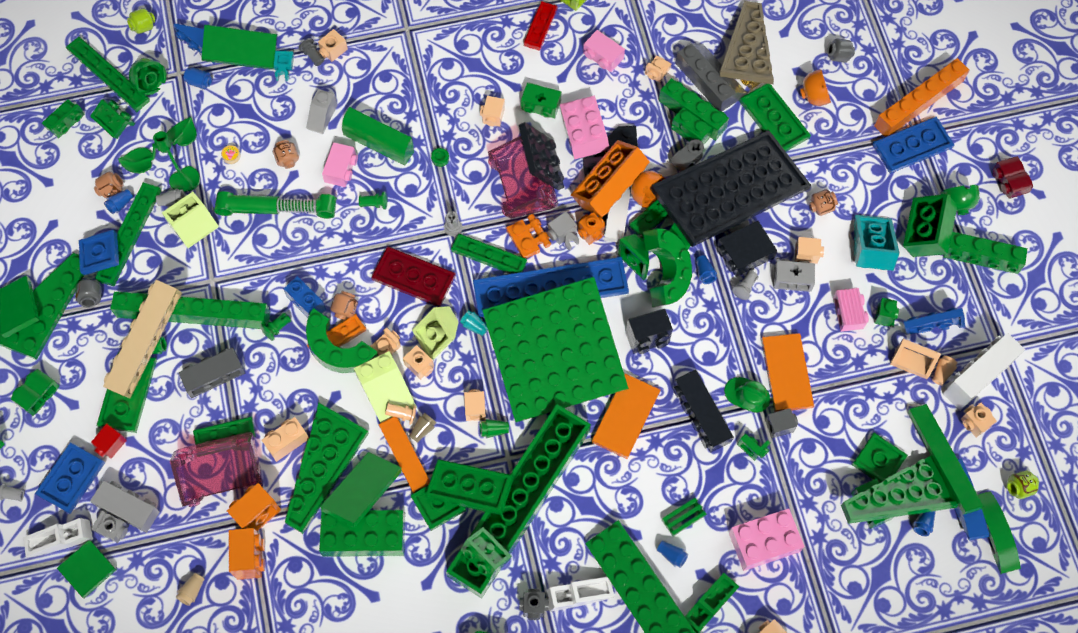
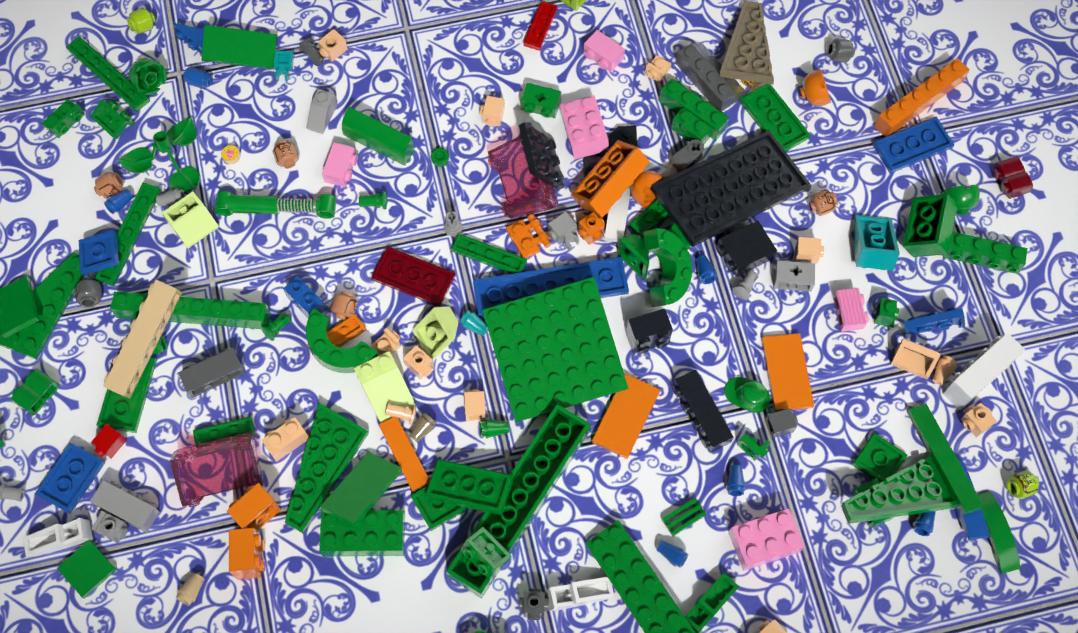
none -> blue cone [726,465,746,496]

